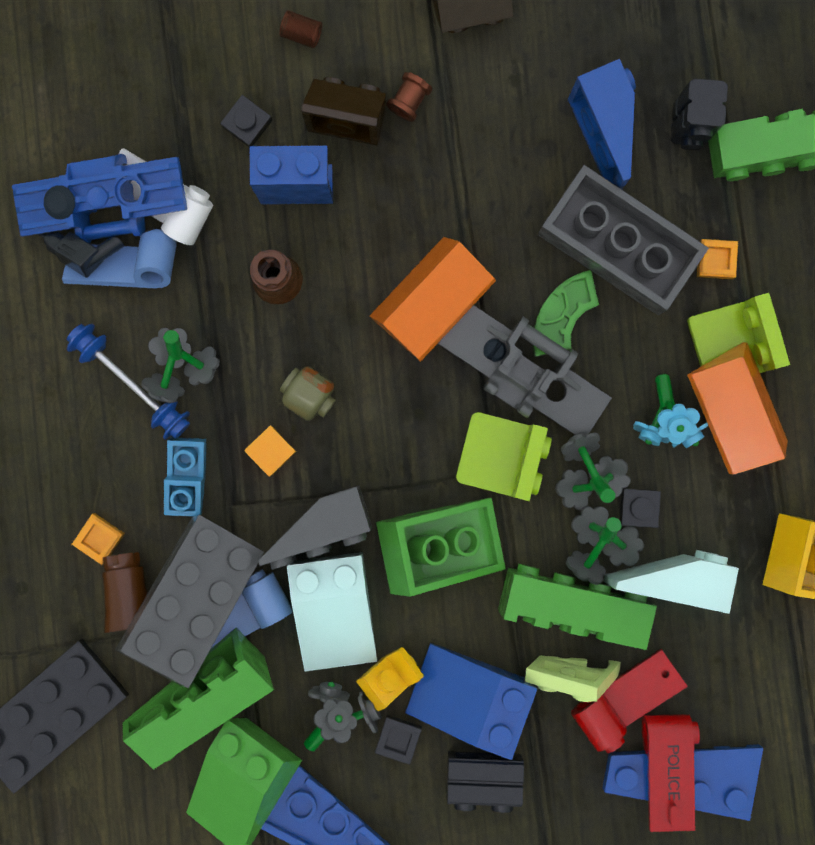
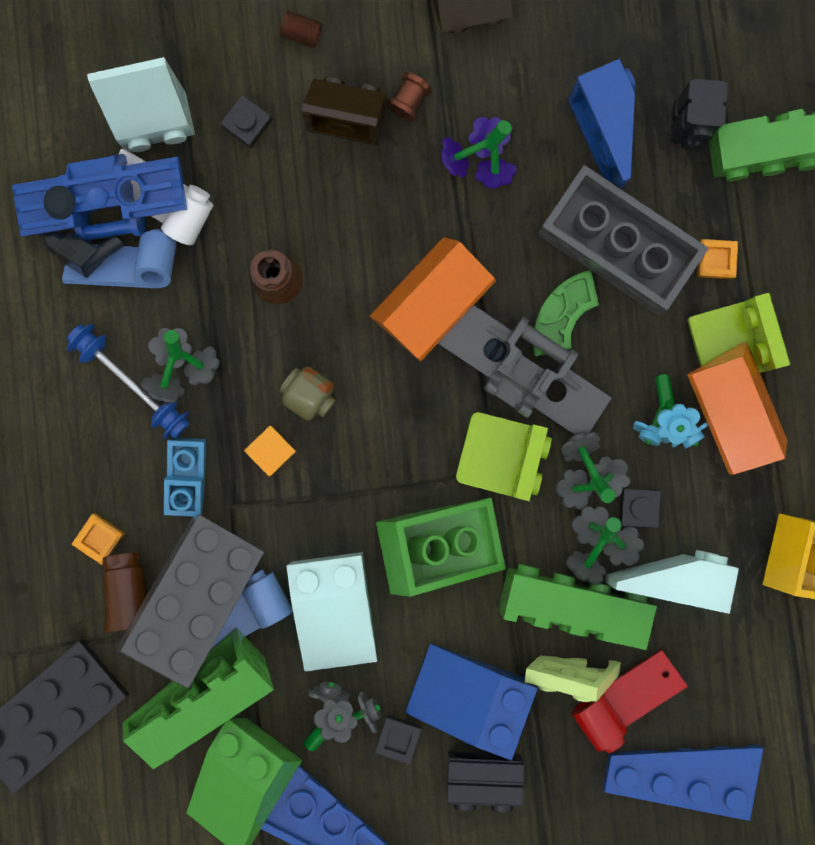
blue panel [250,146,333,204] -> none
dark grey slope [258,485,373,569] -> none
yellow bracket [356,647,424,711] -> none
red door [642,714,700,832] -> none
none -> light aqua slope [87,57,195,152]
none -> dark purple plant [441,117,517,188]

